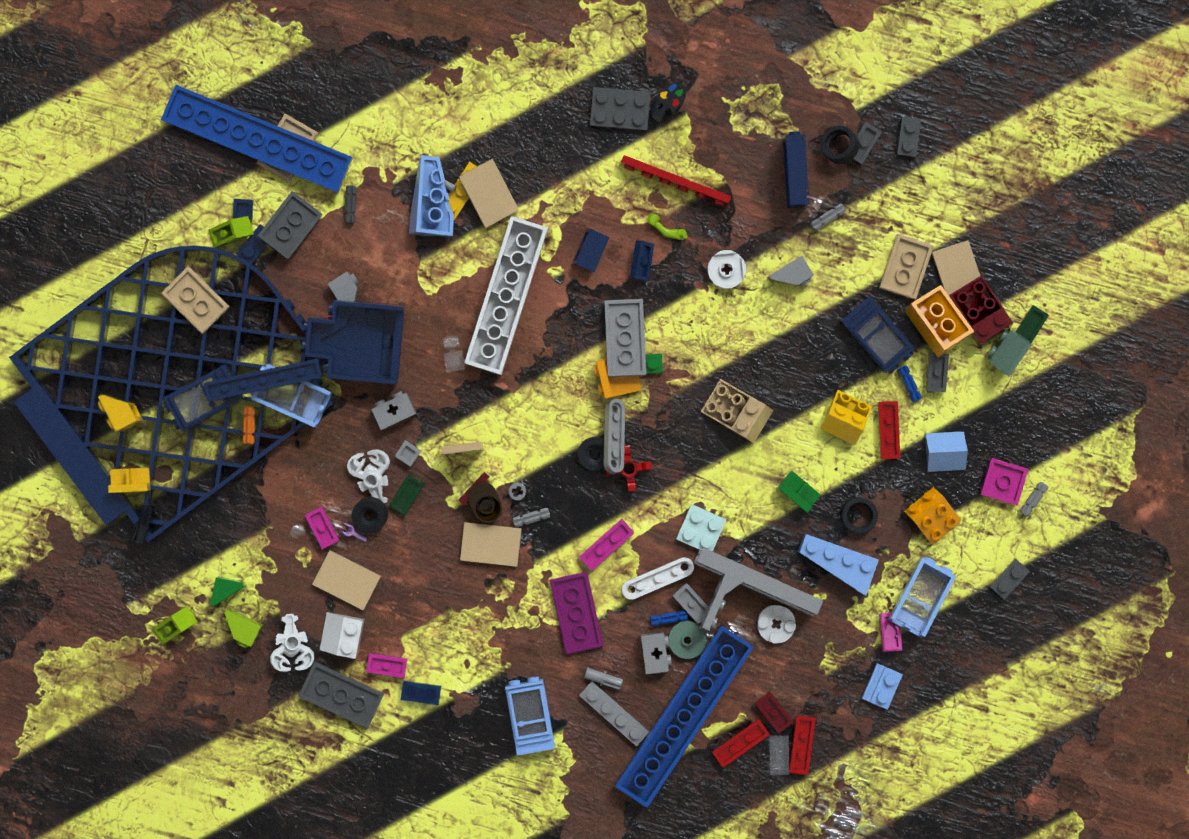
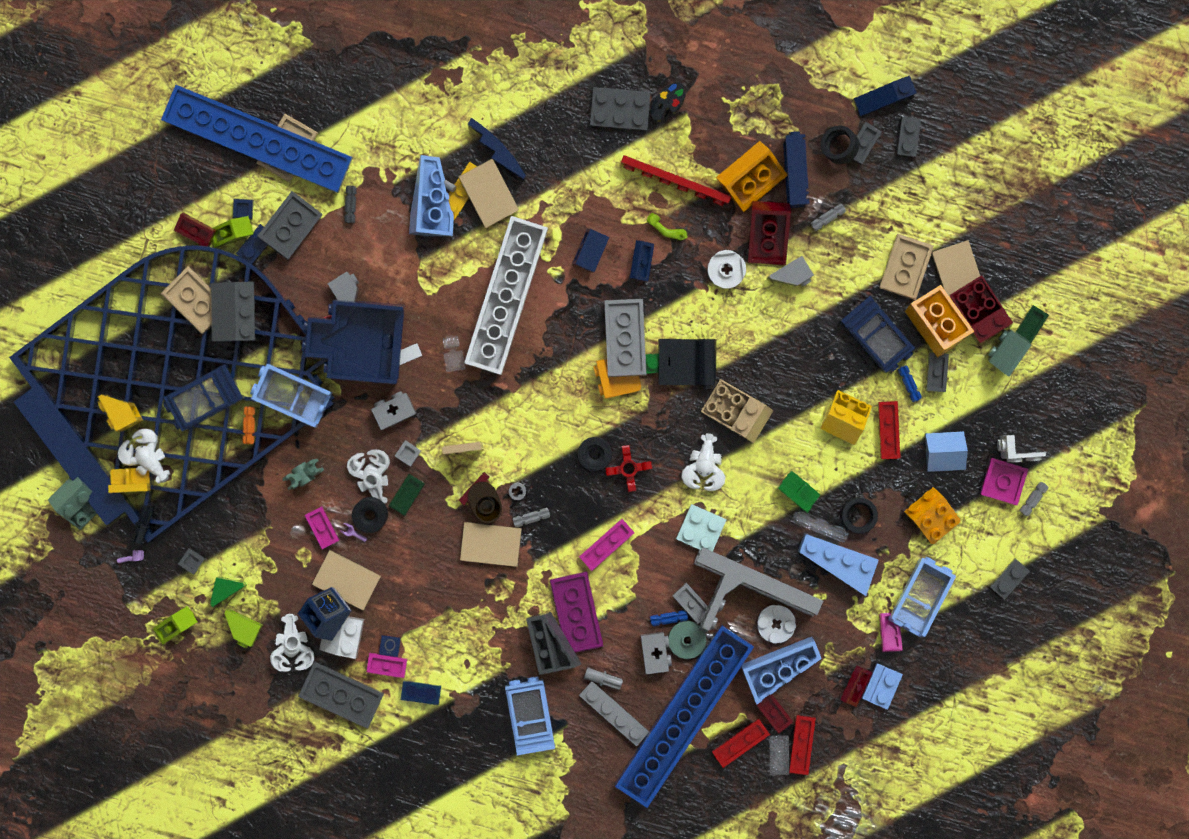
dark blue plate [204,358,323,402] -> none
light grey plate [604,399,625,474] -> none
white plate [622,557,694,599] -> none
none -> sand green slope [48,477,97,530]
none -> lavender hand [117,550,144,563]
none -> white animal [118,429,170,484]
none -> dark red plate [174,212,217,247]
none -> dark grey plate [178,548,206,575]
none -> dark grey slope [211,282,255,341]
none -> sand green pin [282,459,324,490]
none -> dark blue slope [298,587,352,641]
none -> dark blue tile [379,635,401,657]
none -> white sticker [400,343,422,365]
none -> dark blue slope [468,118,526,180]
none -> dark grey wedge [526,612,582,675]
none -> black door [658,339,717,389]
none -> white animal [681,433,726,491]
none -> light orange slope [716,141,788,212]
none -> light blue wedge [741,636,822,704]
none -> dark red slope [748,201,791,265]
none -> clear plate [790,511,849,543]
none -> dark red plate [840,665,873,707]
none -> dark blue slope [854,75,916,116]
none -> white bracket [997,435,1046,462]

